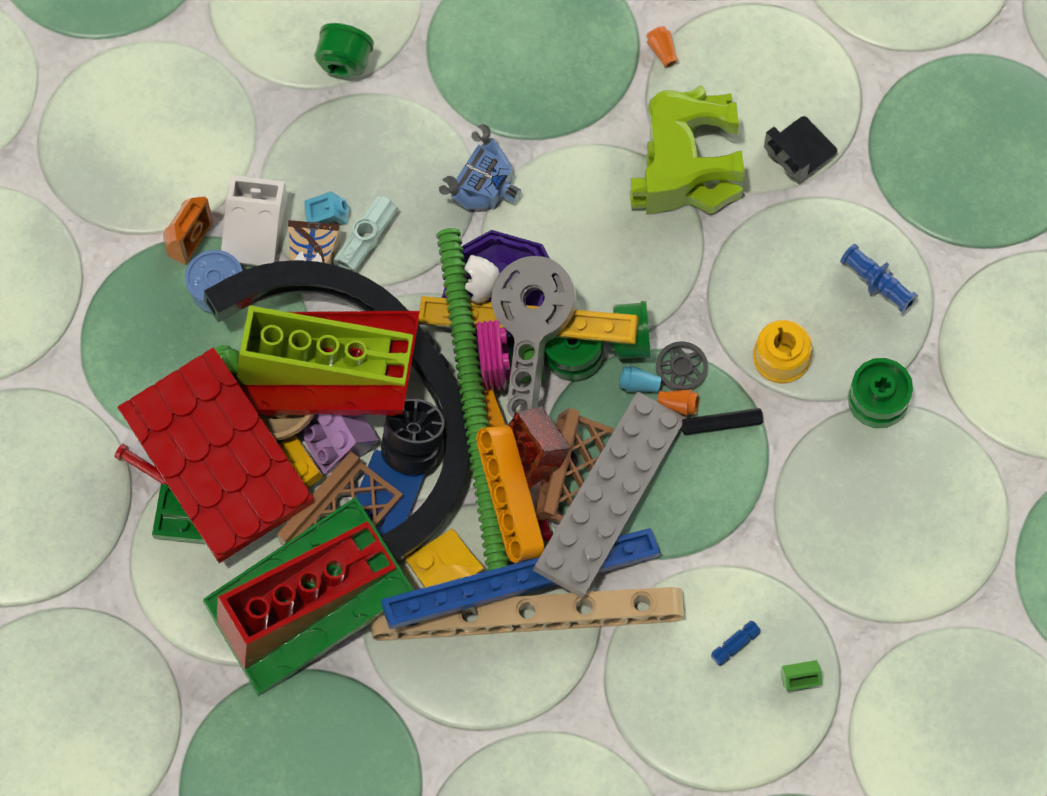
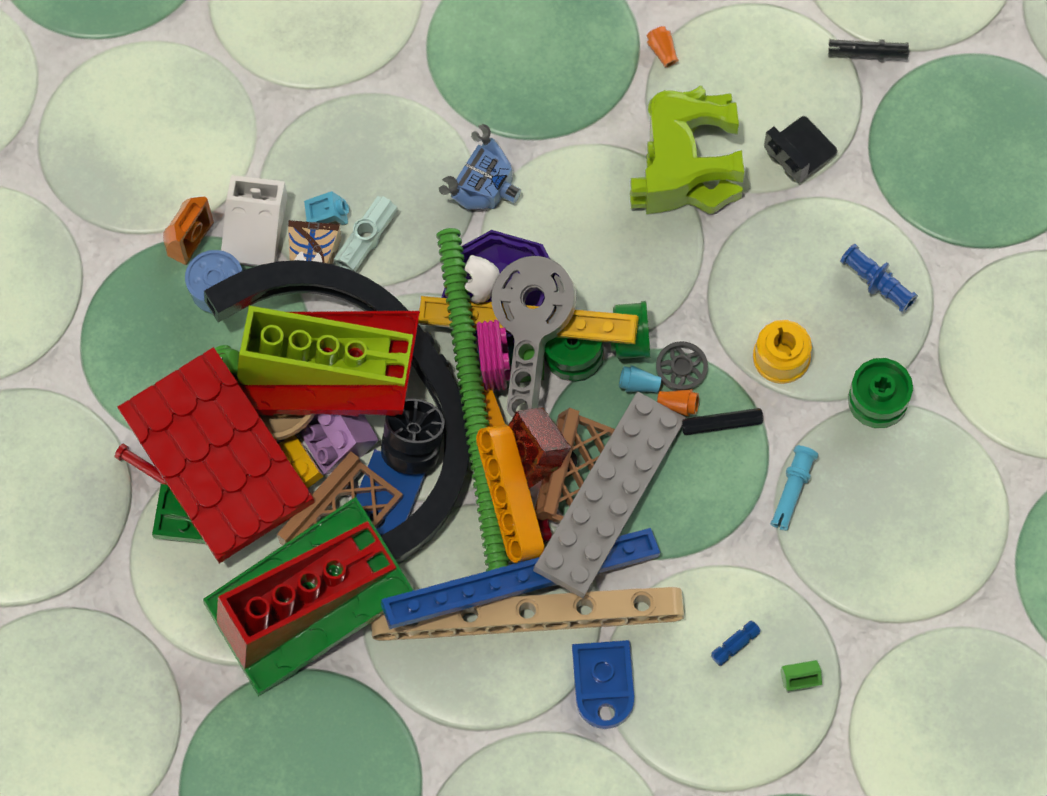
green wheel [314,23,374,78] -> none
yellow plate [405,528,484,588] -> none
none -> blue tile [572,640,634,729]
none -> medium azure pin [770,445,818,531]
none -> black pin [828,39,909,60]

